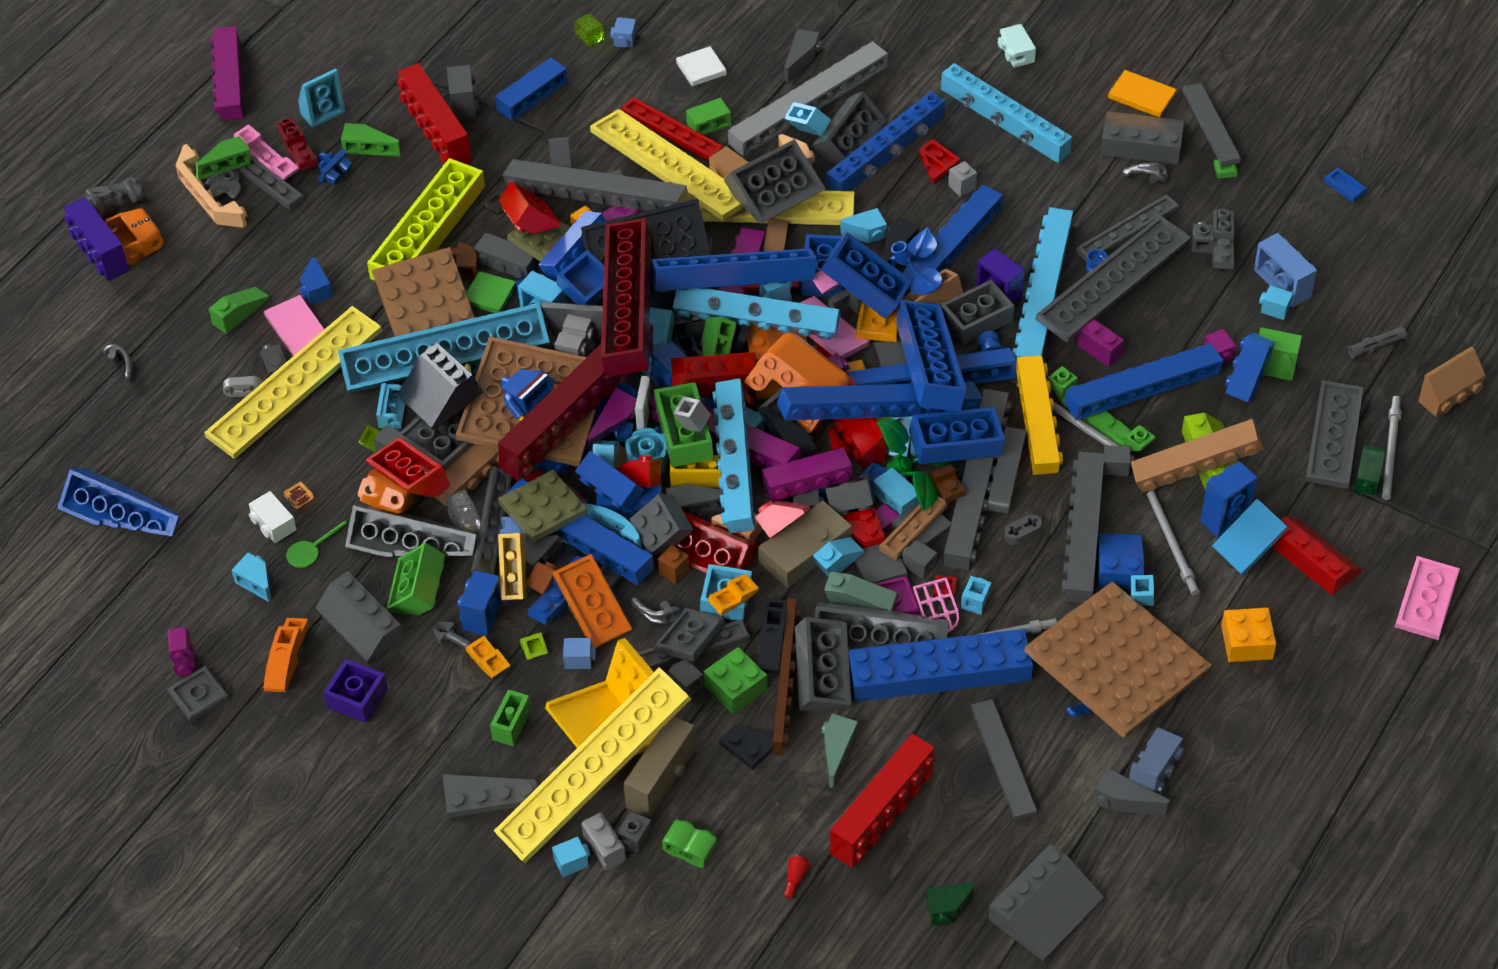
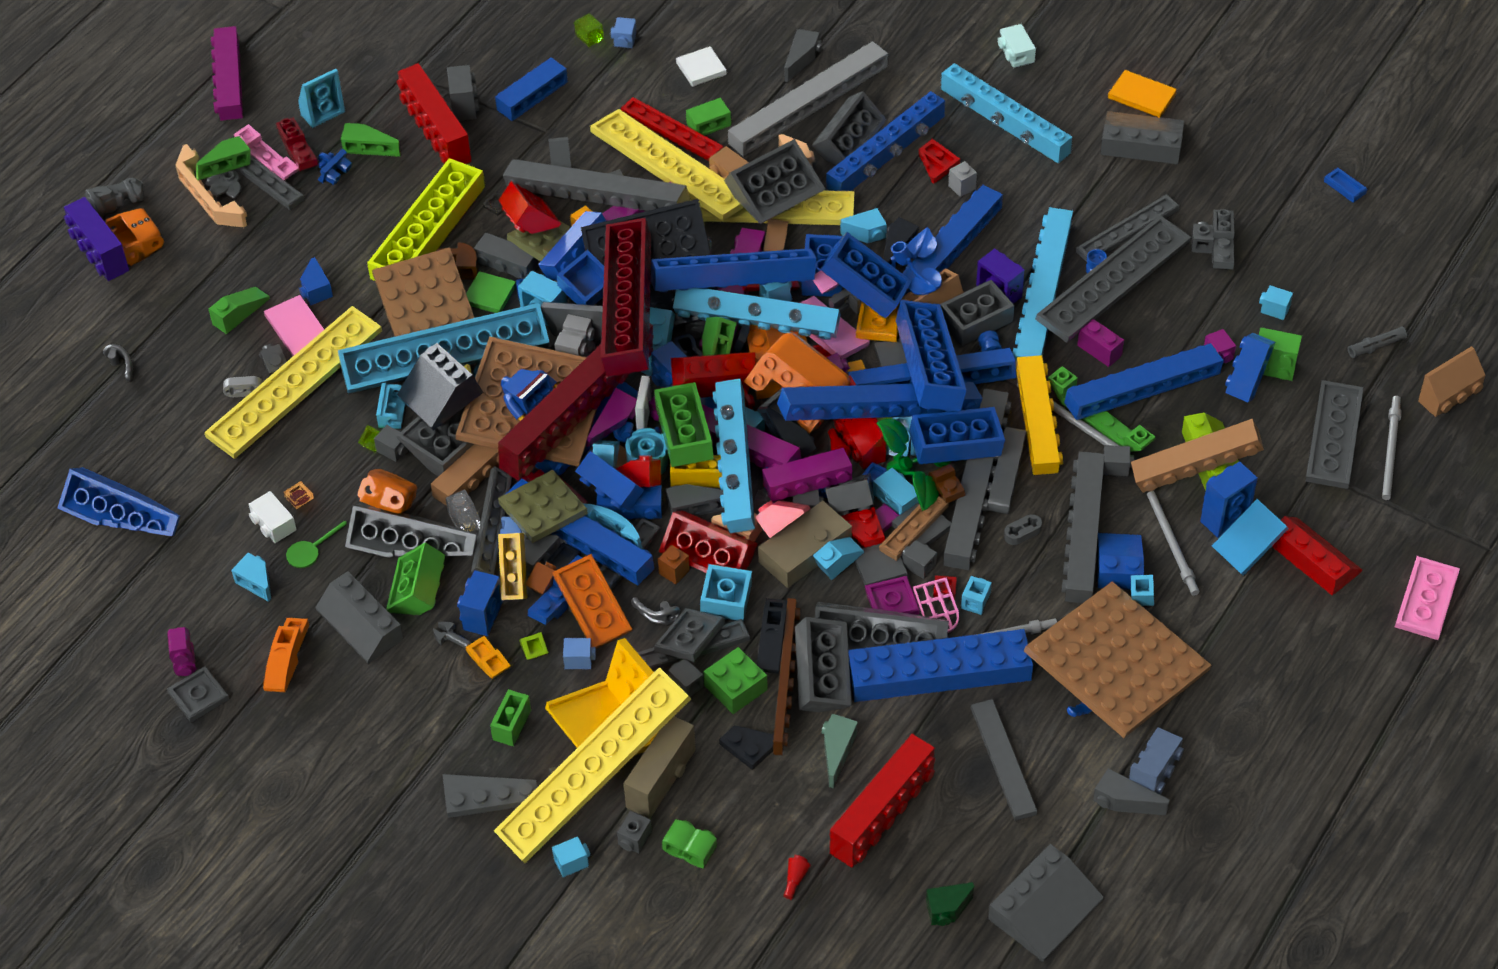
dark purple brick [323,659,388,723] -> none
red slope [365,437,451,498] -> none
light grey brick [581,813,626,870] -> none
dark grey brick [630,494,694,555] -> none
light grey brick [673,396,711,432] -> none
light orange slope [708,573,759,615] -> none
medium azure brick [784,102,831,136] -> none
sand green slope [824,571,897,611] -> none
flat silver piece [1122,162,1168,183] -> none
dark grey tile [1183,83,1241,166] -> none
bright green tile [1214,159,1237,178] -> none
light orange brick [1221,608,1276,662] -> none
medium blue brick [1254,233,1317,308] -> none
dark green slope [1354,445,1385,495] -> none

